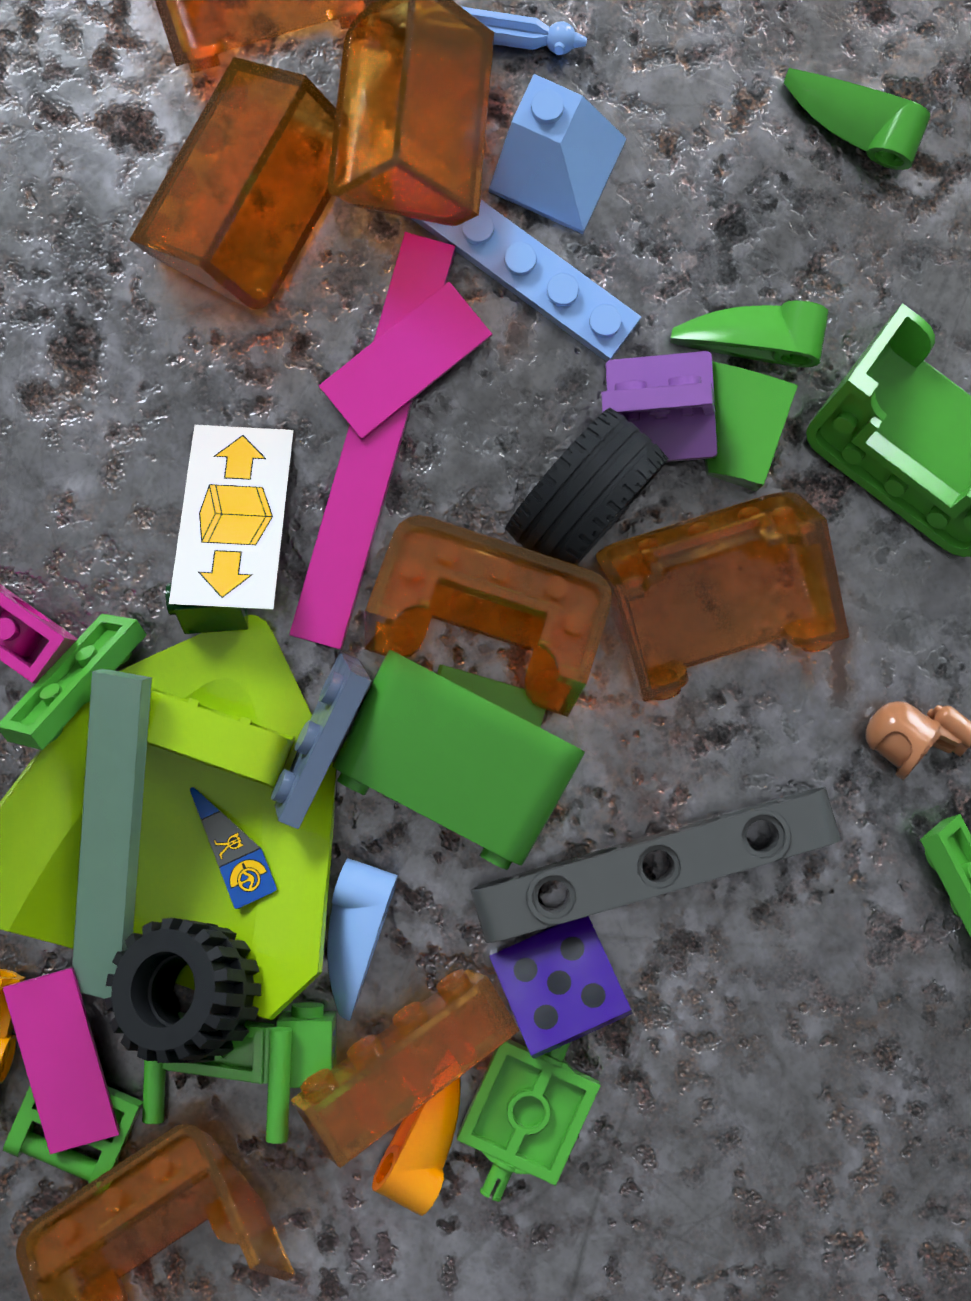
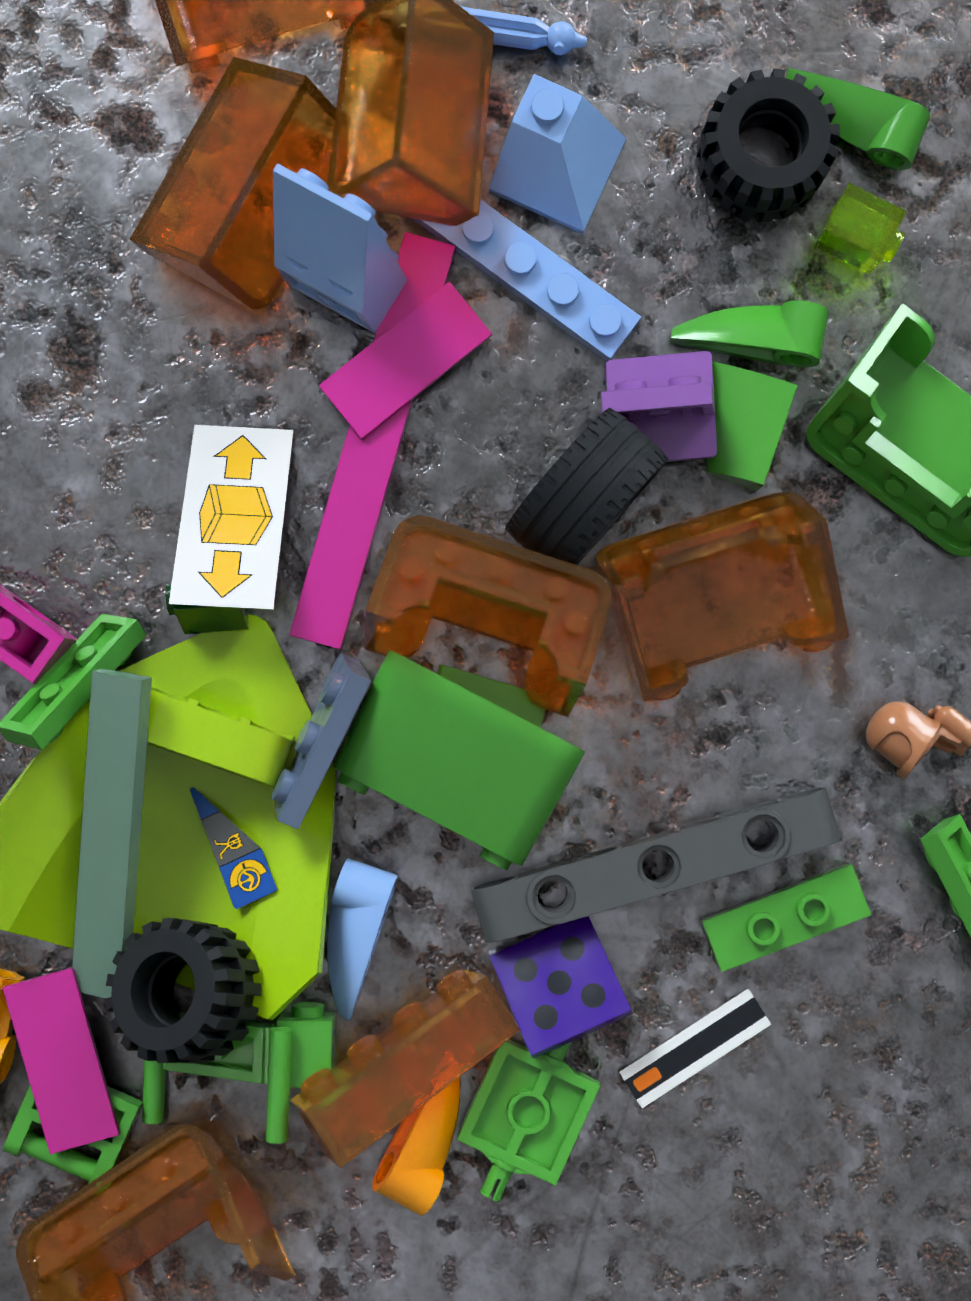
none -> light blue slope [273,163,407,333]
none -> sticker [619,988,772,1108]
none -> black tyre [696,69,840,222]
none -> bright green plate [700,863,871,972]
none -> clear neon green brick [814,182,907,274]

